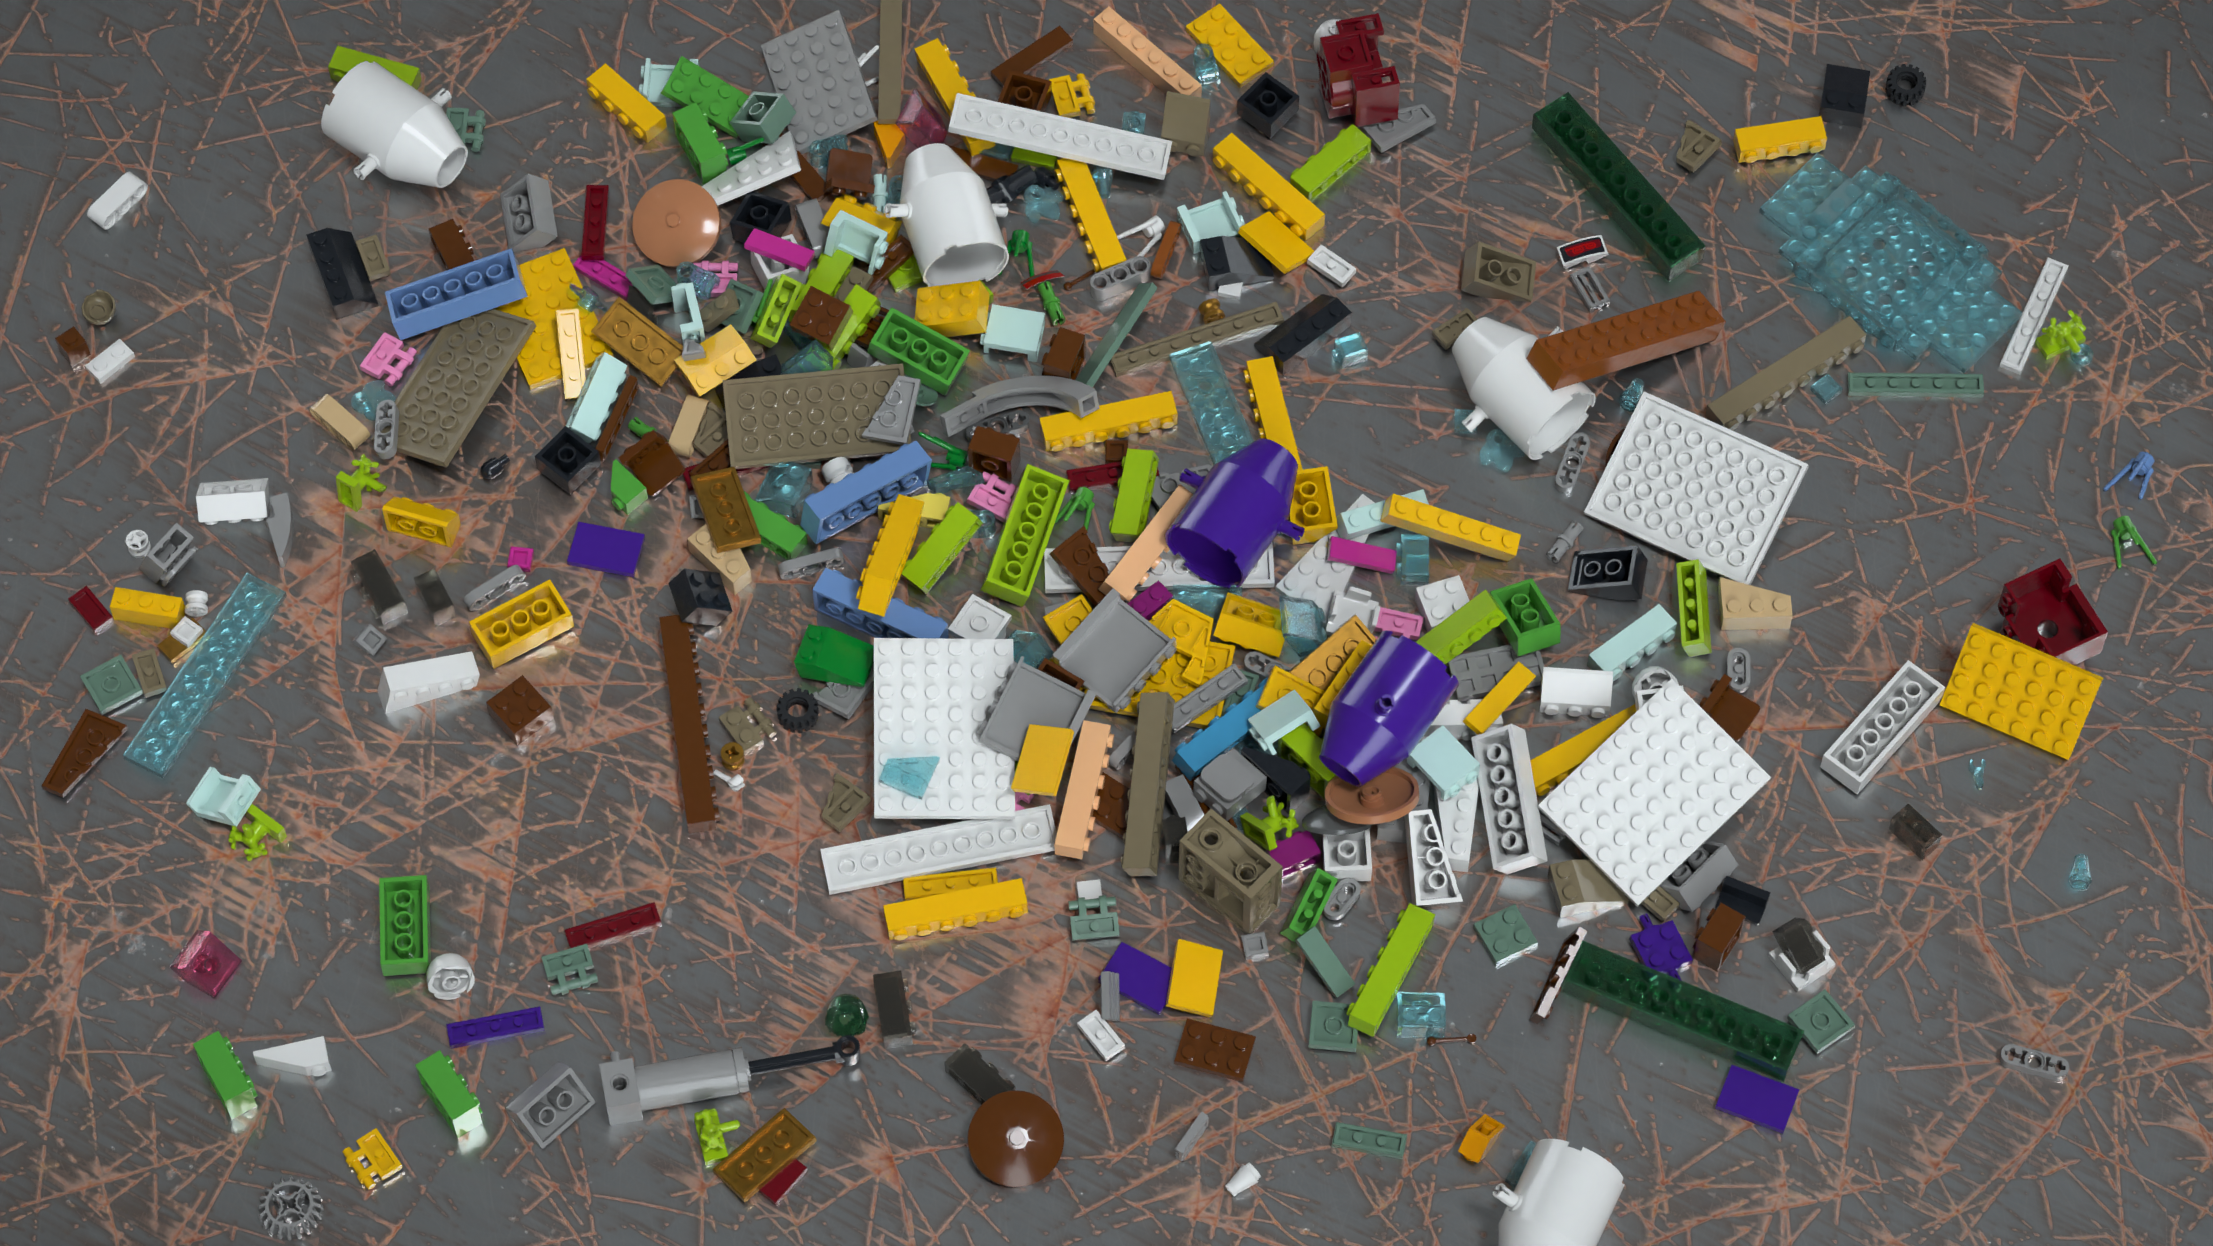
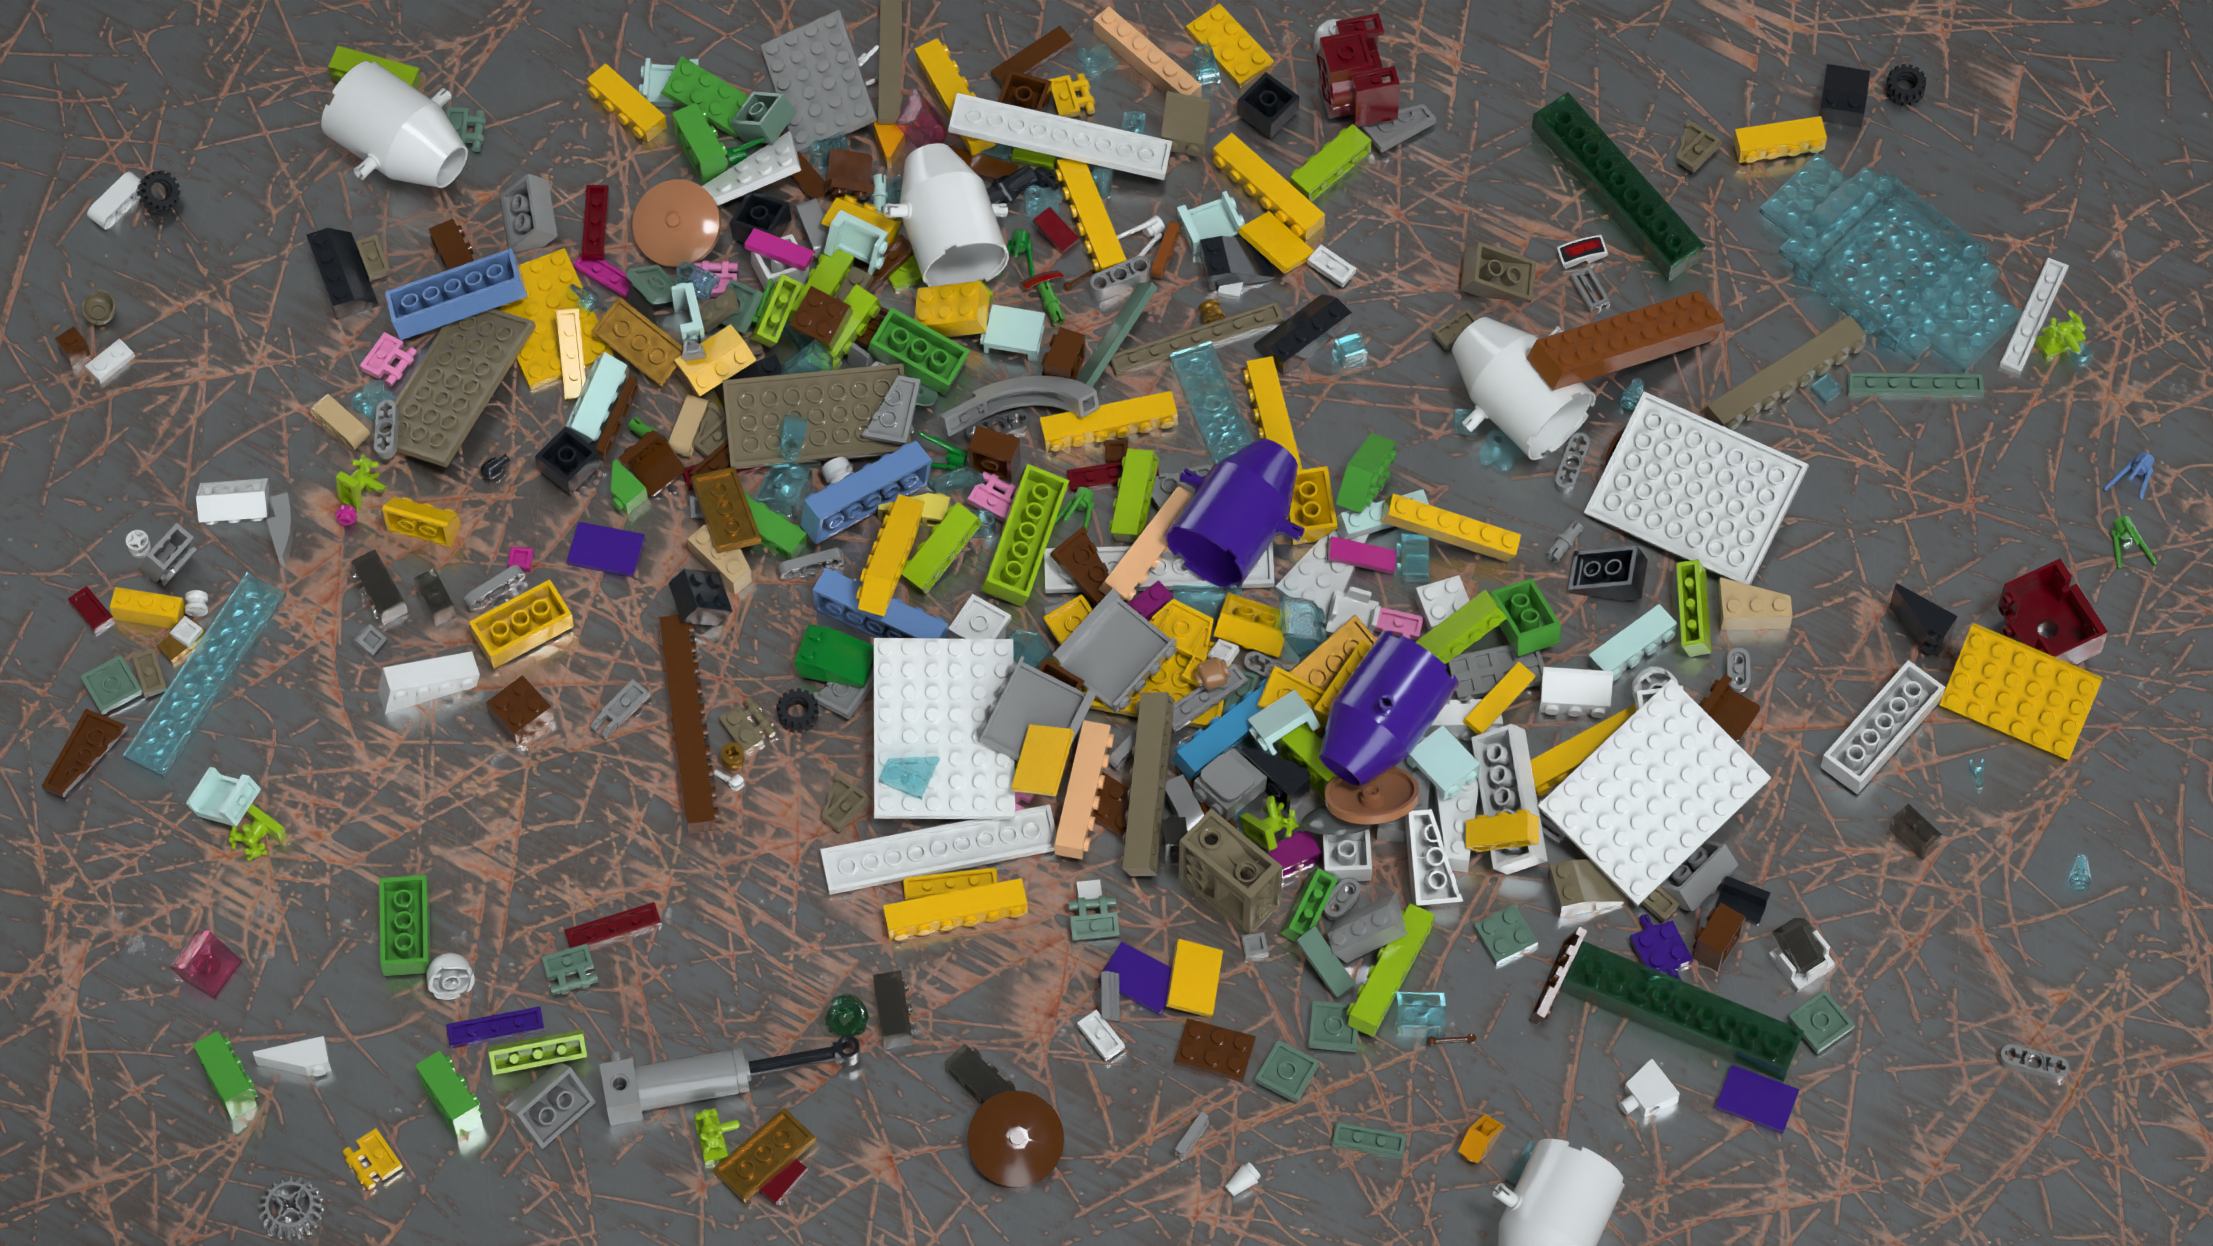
none -> black tyre [137,170,181,212]
none -> dark pink plate [335,505,357,526]
none -> lime brick [488,1029,587,1075]
none -> light grey hinge [591,679,650,739]
none -> clear light blue piece [781,415,808,461]
none -> dark red tile [1033,206,1079,254]
none -> clear light blue plate [1077,44,1119,77]
none -> medium nougat head [1195,657,1230,691]
none -> white tile [1207,639,1240,667]
none -> sand green plate [1255,1040,1320,1103]
none -> light grey slope [1328,893,1407,963]
none -> bright green brick [1336,433,1398,513]
none -> yellow brick [1466,809,1539,852]
none -> white torso [1619,1059,1680,1117]
none -> black slope [1889,583,1958,657]

